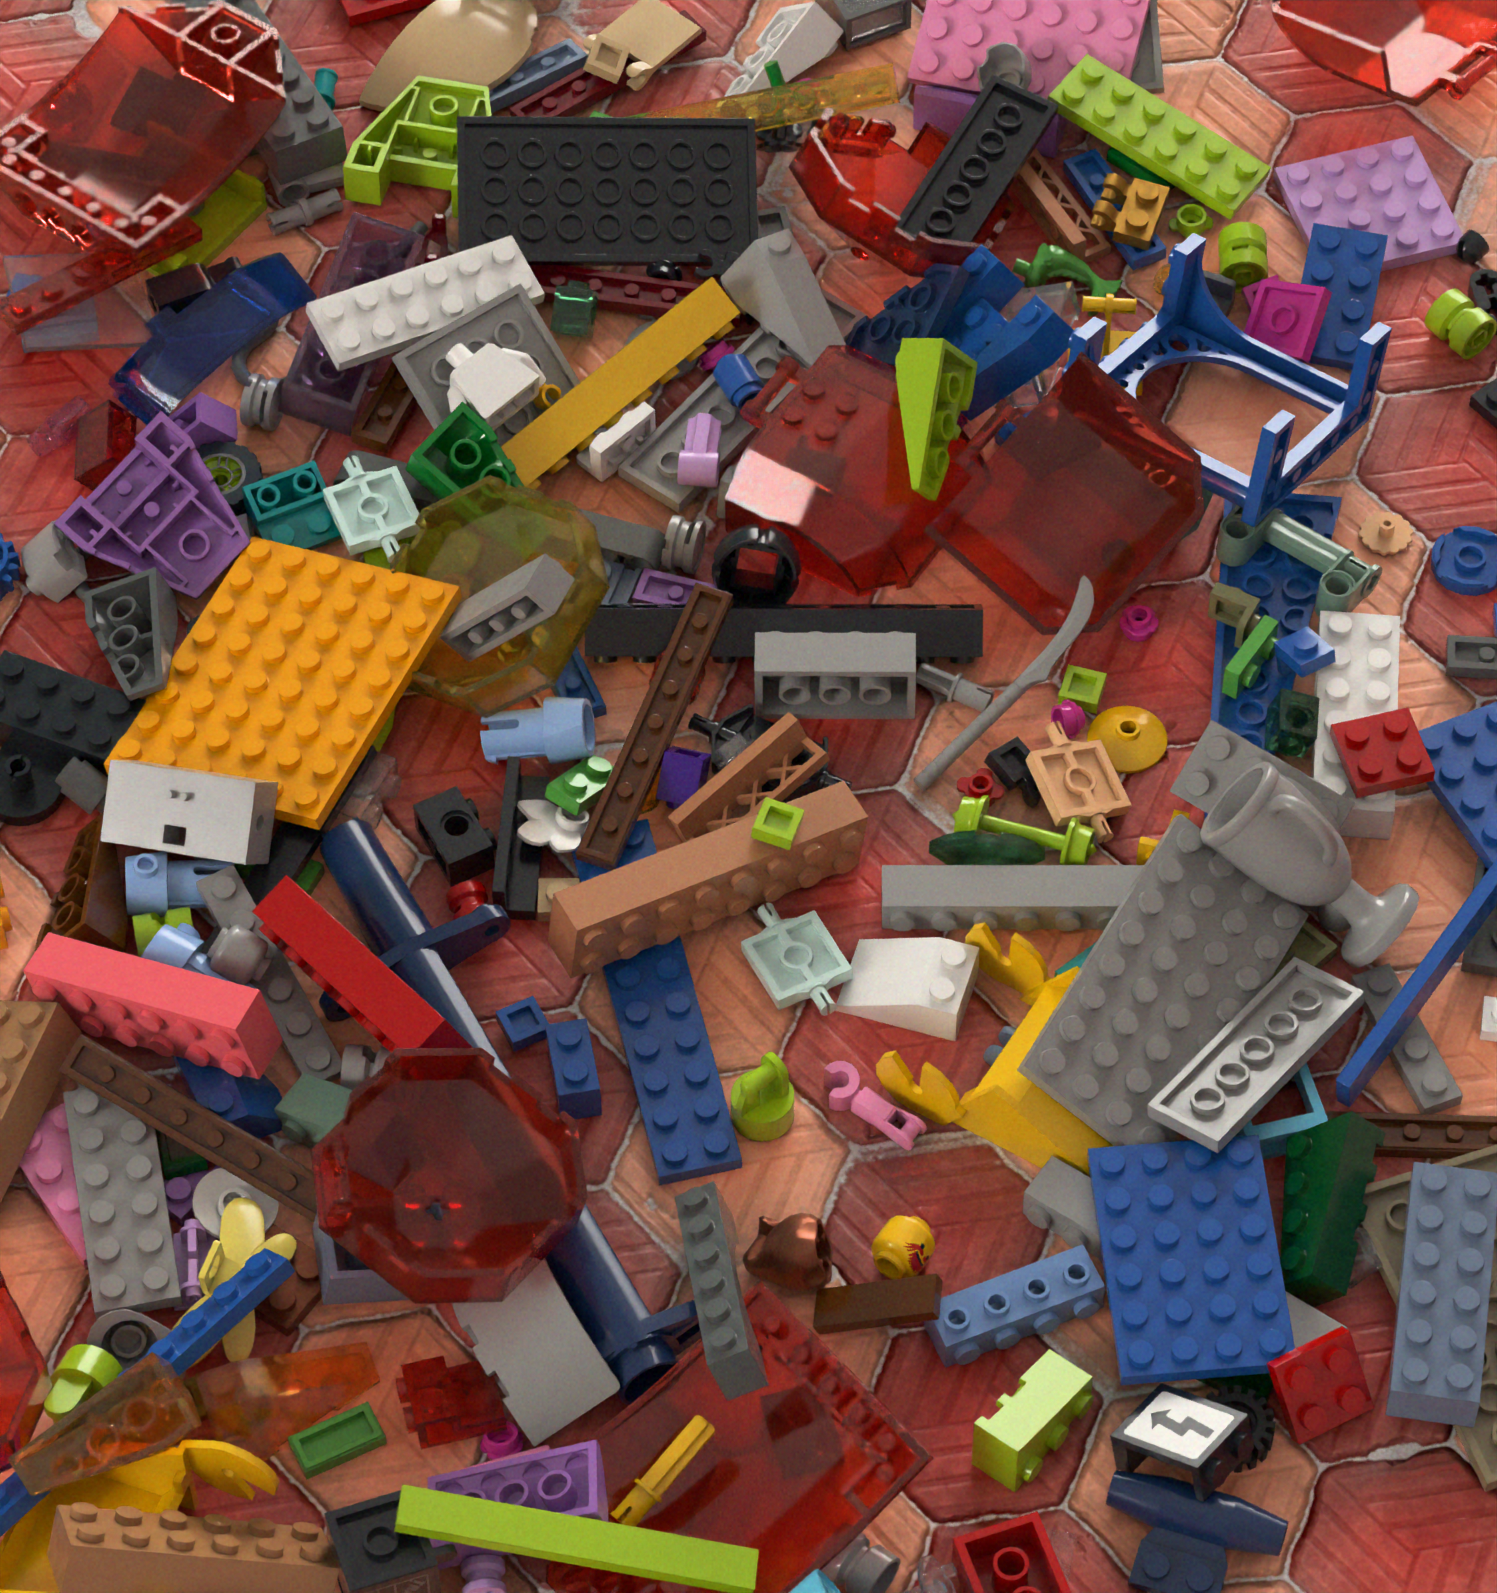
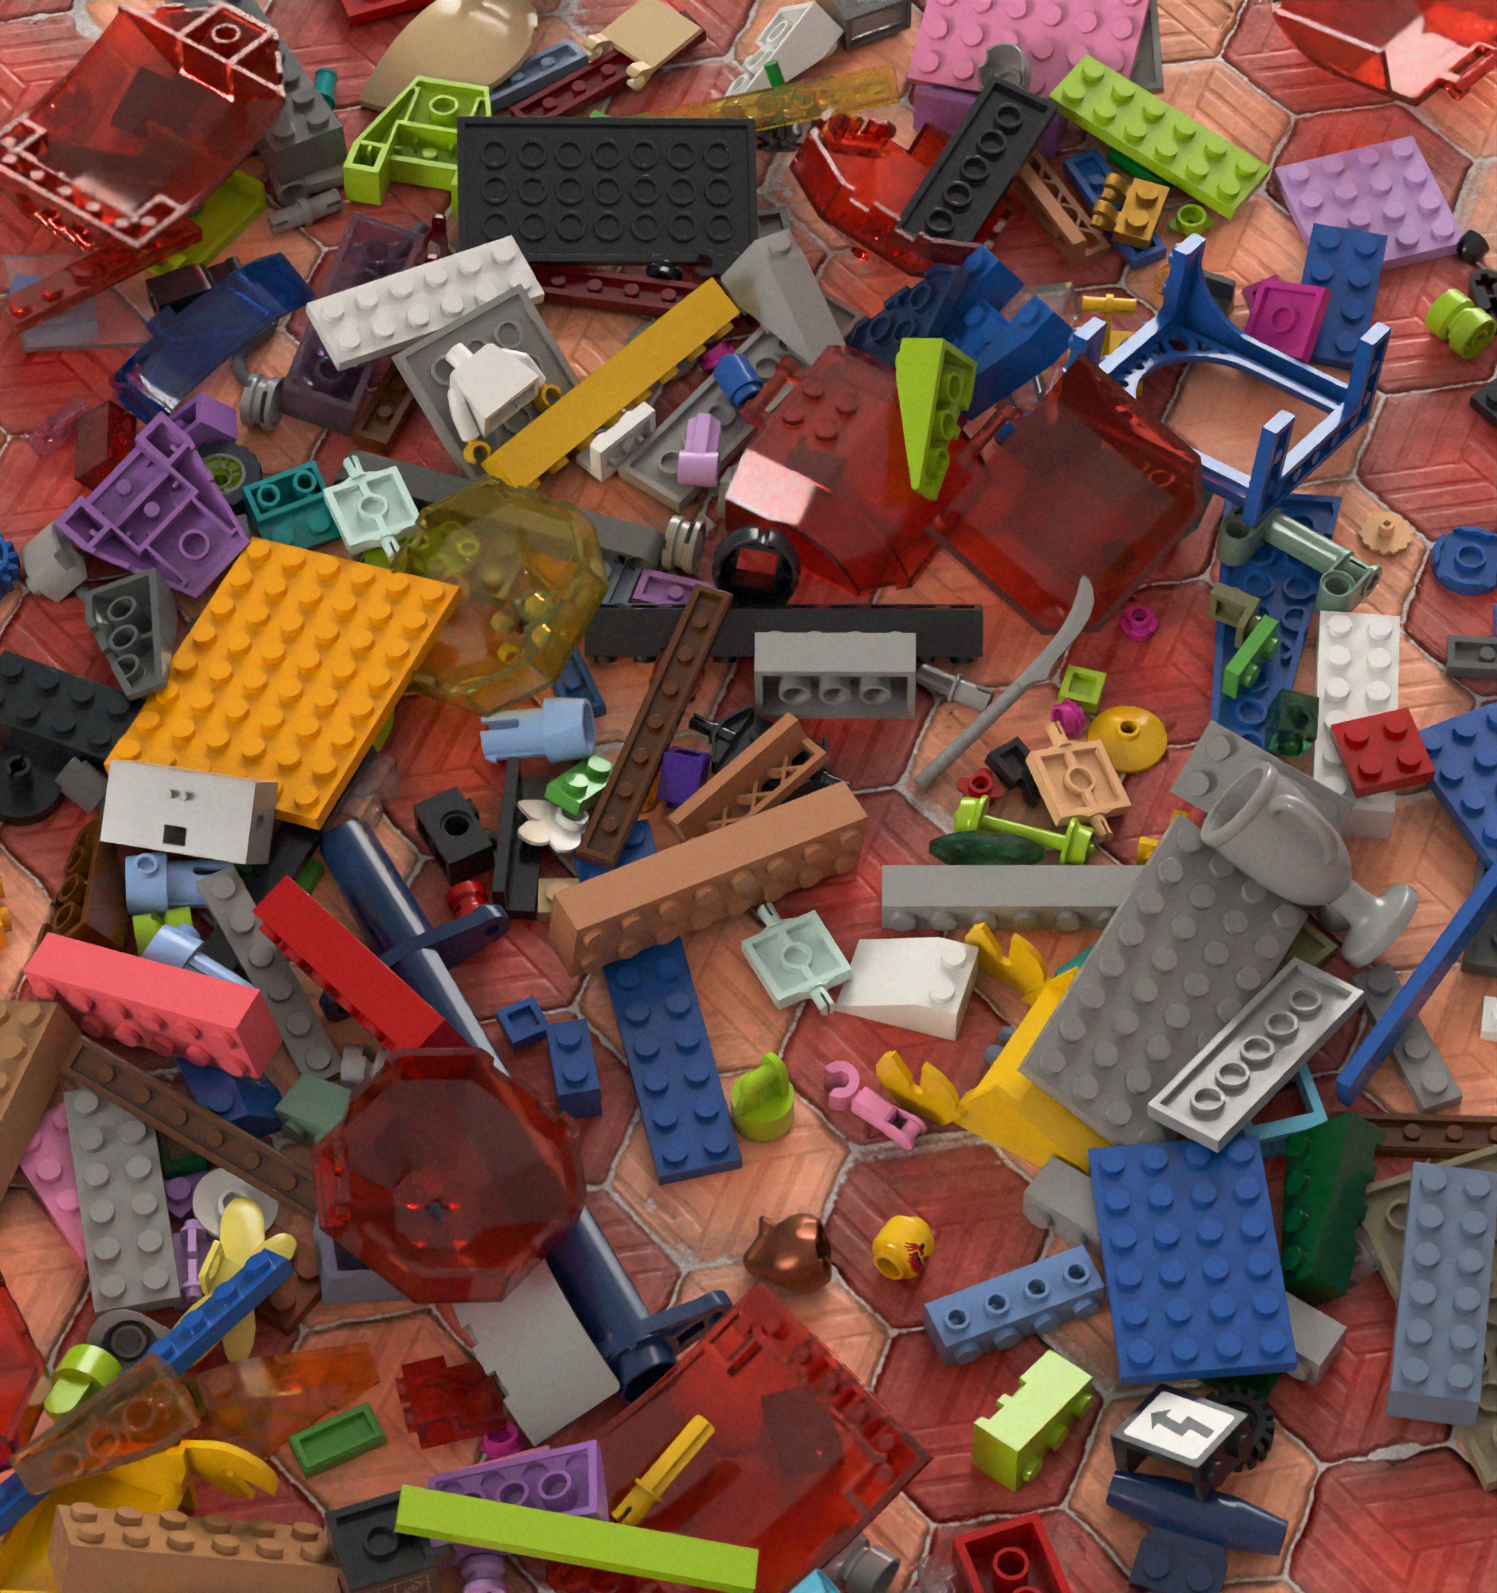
light grey head [207,925,271,986] -> none
green wedge [405,402,554,561] -> none
light grey brick [439,553,575,662] -> none
clear green brick [550,280,599,339] -> none
tan plate [583,34,631,84] -> none
dark grey arch [675,1181,768,1401] -> none
clear plate [714,732,755,769] -> none
lime plate [751,797,805,850] -> none
reddish brown tile [813,1274,943,1334] -> none
bright green animal [1012,243,1123,317] -> none
lime wheel [1218,222,1268,293] -> none
red plate [1266,1326,1375,1445] -> none
blue bracket [1274,626,1336,678] -> none

